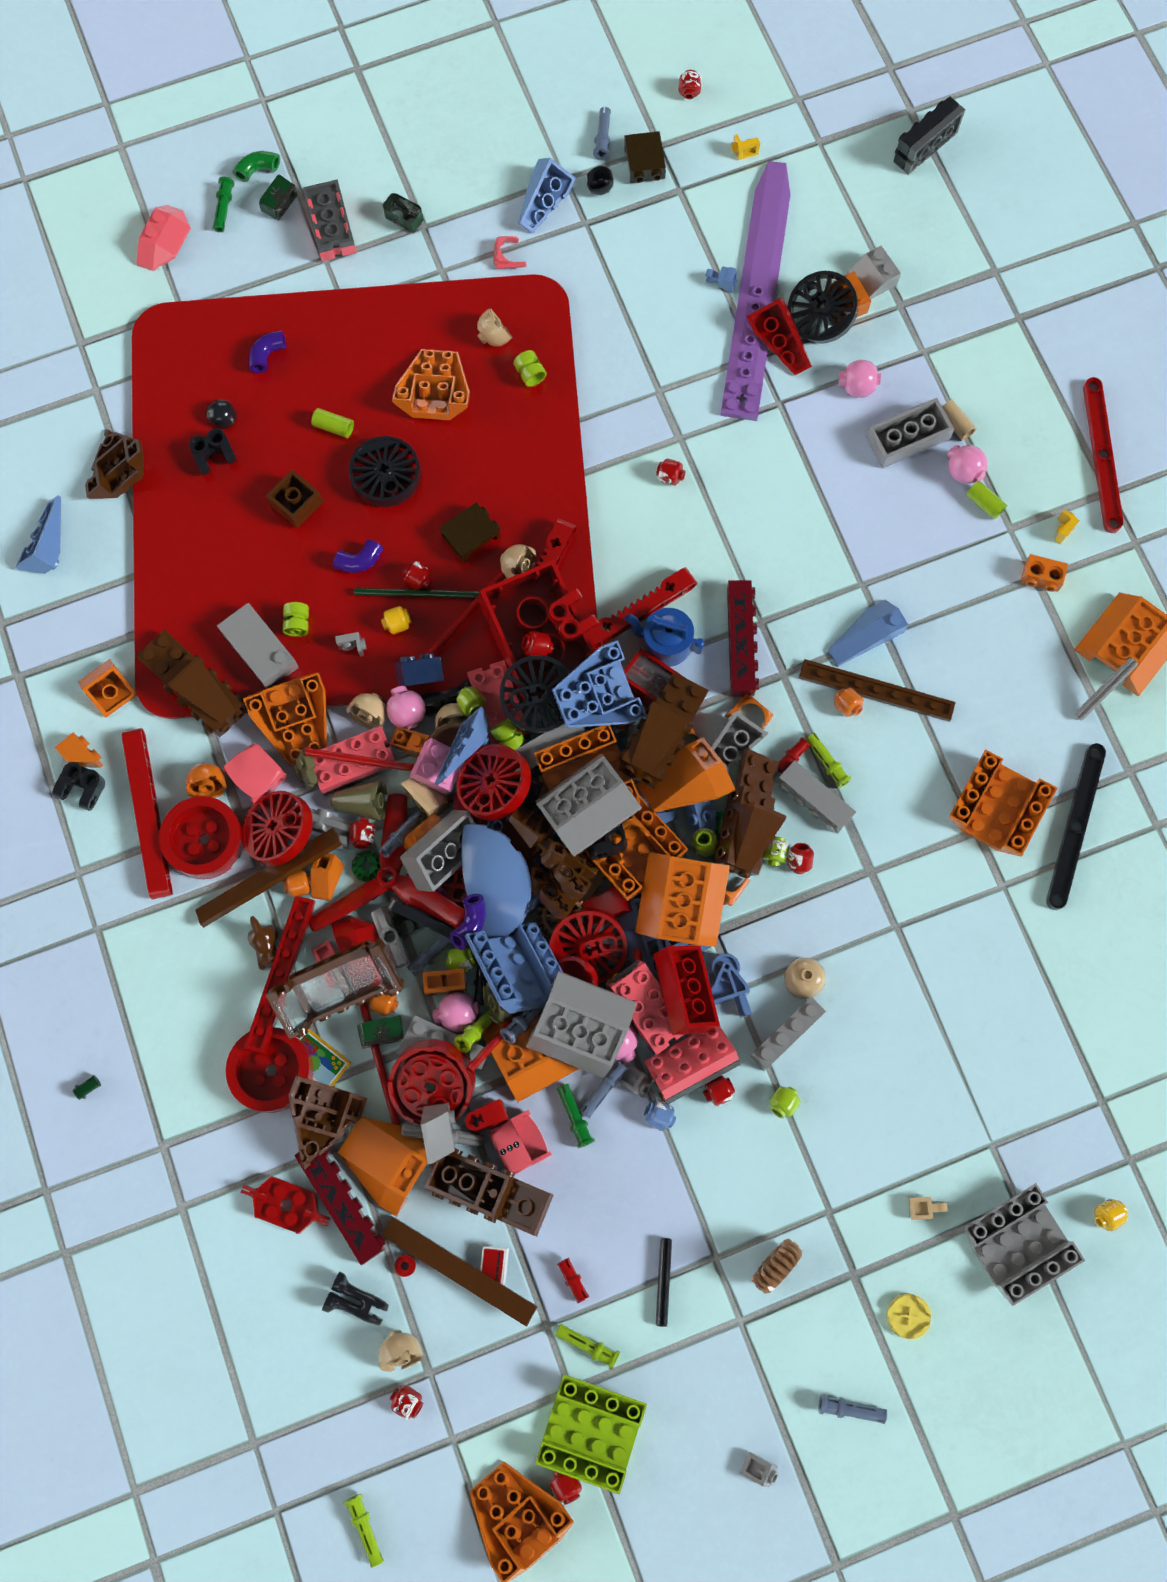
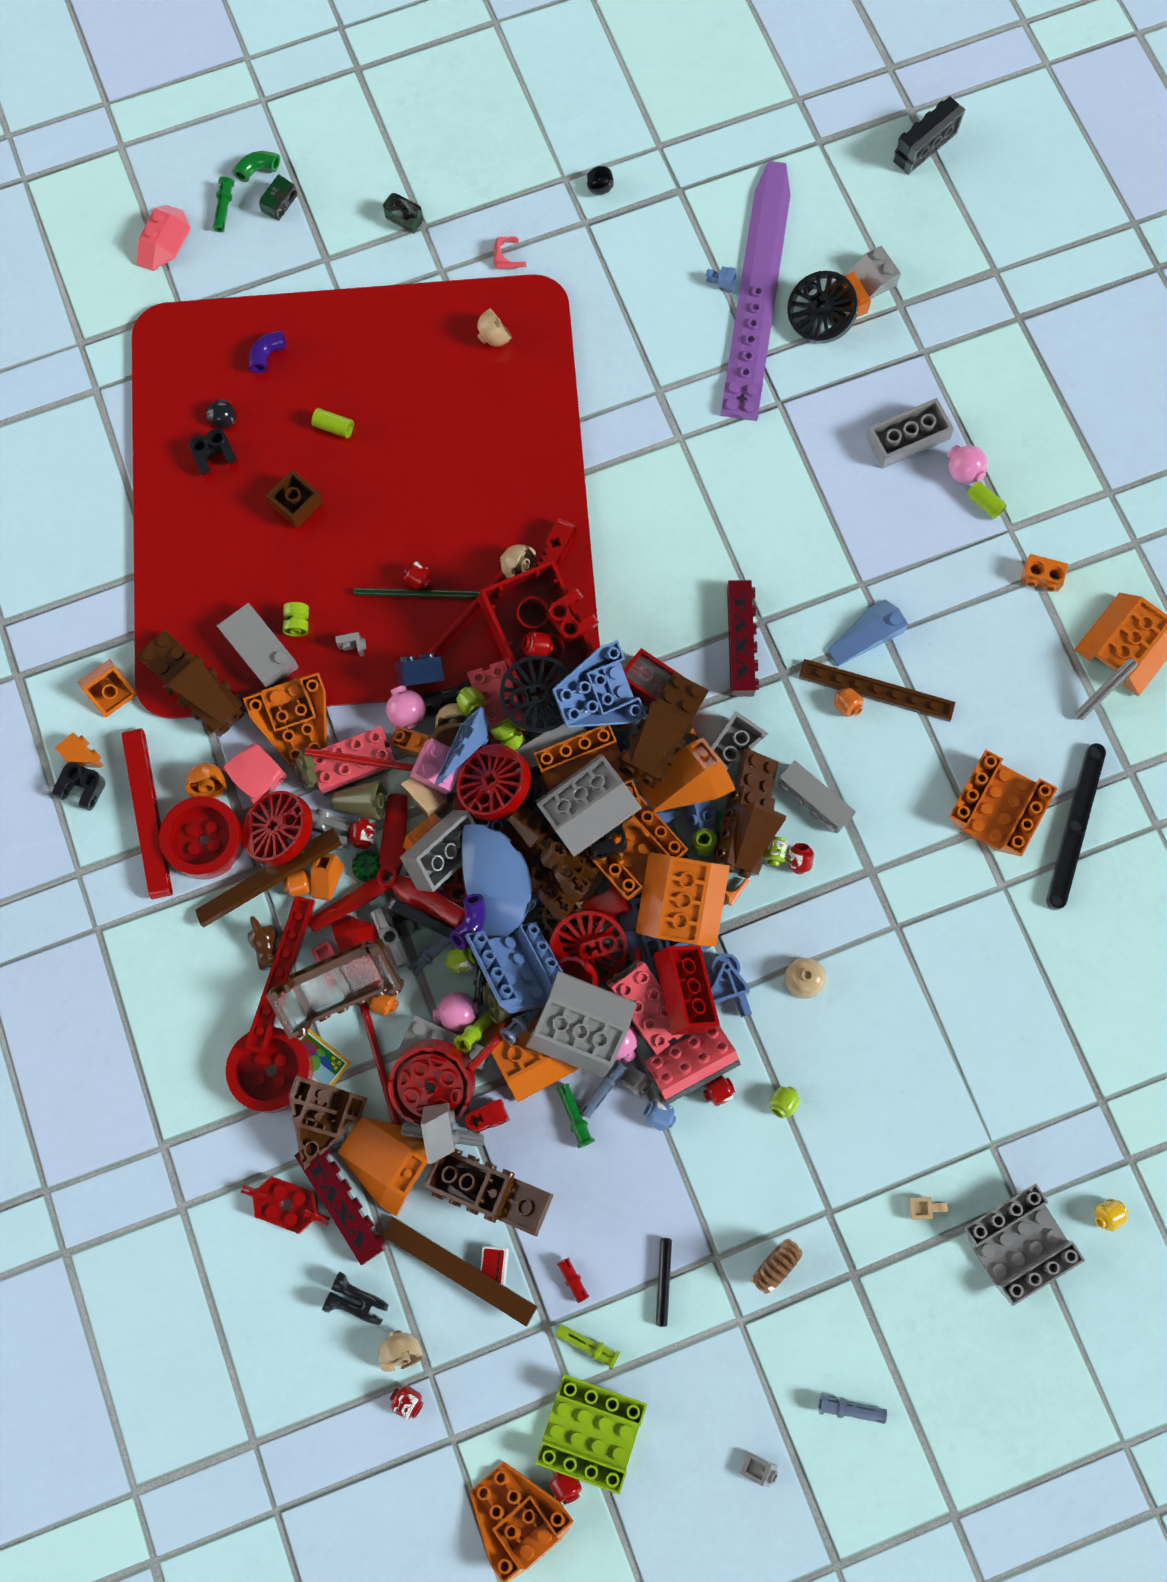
medium blue wedge [15,495,61,574] -> none
dark green pin [72,1075,101,1100] -> none
reddish brown wedge [85,429,144,499] -> none
dark grey piece [303,179,357,261] -> none
dark purple cylinder [333,540,384,573] -> none
lime pin [343,1493,384,1568] -> none
tan cylinder [347,693,387,729] -> none
black piece [349,436,421,507] -> none
dark green piece [357,1015,404,1049] -> none
sand blue pin [379,808,426,858] -> none
yellow head [381,606,412,634] -> none
orange wedge [392,349,470,420] -> none
red plate [394,1255,416,1277] -> none
orange brick [423,968,467,996] -> none
dark brown panel [439,502,500,564] -> none
coral piece [488,1110,552,1174] -> none
lime wheel [513,350,547,387] -> none
medium blue wedge [518,158,576,233] -> none
red gear [586,567,698,651] -> none
sand blue pin [593,107,611,160] -> none
dark brown panel [624,131,666,183] -> none
blue piece [624,608,705,667] -> none
red head [656,458,686,486] -> none
red head [678,70,702,100] -> none
orange helmet [725,695,774,729] -> none
yellow bracket [731,134,760,160] -> none
red wedge [746,298,812,375] -> none
light grey brick [750,996,826,1071] -> none
red pin [777,737,810,774] -> none
lime pin [805,733,852,789] -> none
bright pink brick [839,360,881,398] -> none
light yellow tile [887,1294,931,1339] -> none
tan pin [942,400,977,441] -> none
yellow bracket [1054,509,1080,544] -> none
red beam [1083,377,1124,533] -> none

